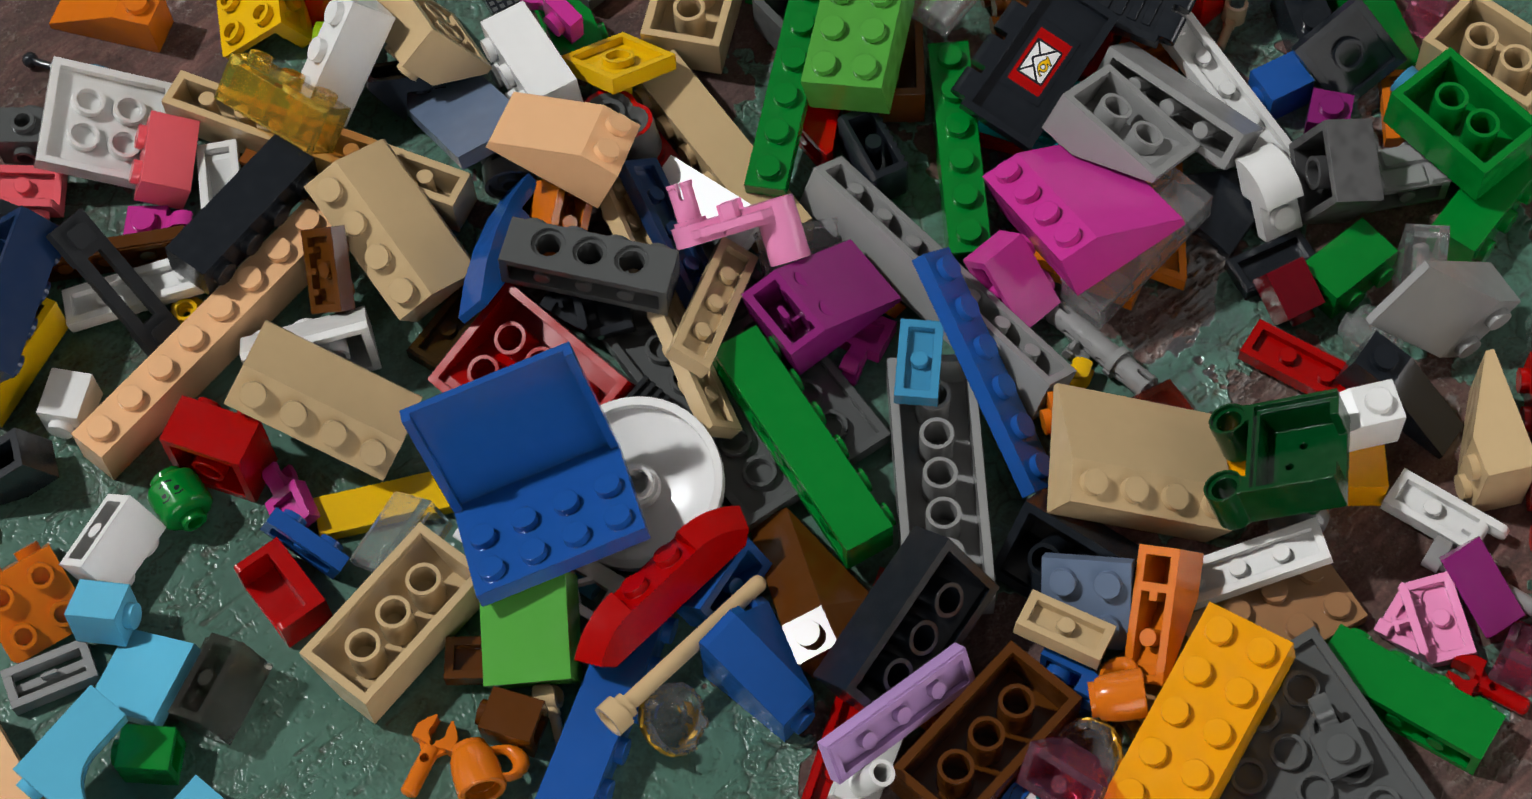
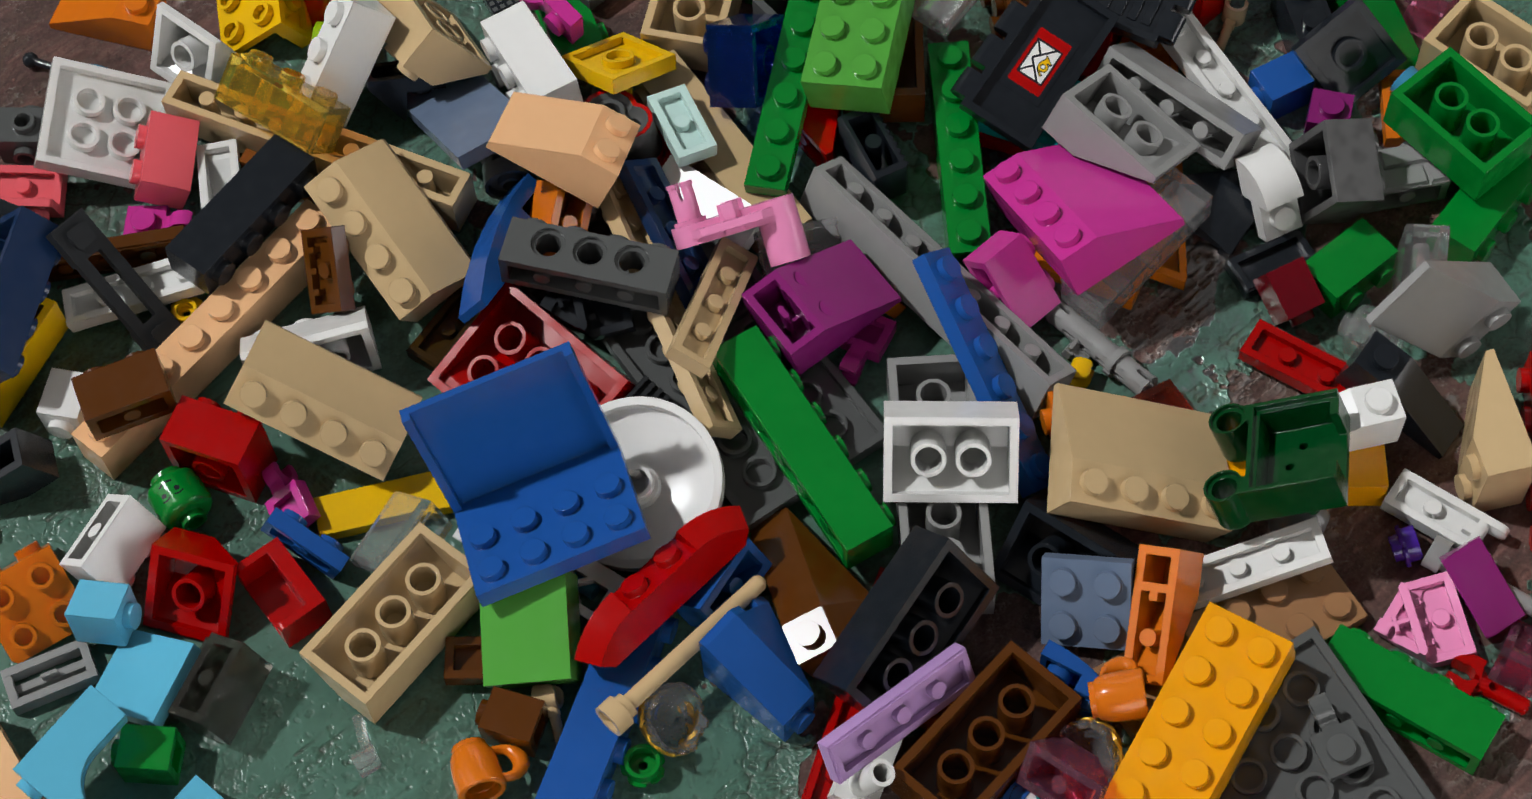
orange bar [401,714,460,798] -> none
dark azure plate [894,318,944,407] -> none
tan plate [1013,589,1117,670] -> none
none -> reddish brown brick [71,348,177,441]
none -> red slope [143,527,238,647]
none -> white slope [150,2,245,86]
none -> clear hand [349,714,382,778]
none -> green plate [620,744,665,788]
none -> light aqua plate [647,84,717,168]
none -> clear blue brick [703,14,784,108]
none -> white slope [883,401,1020,503]
none -> dark purple plate [1388,525,1423,567]

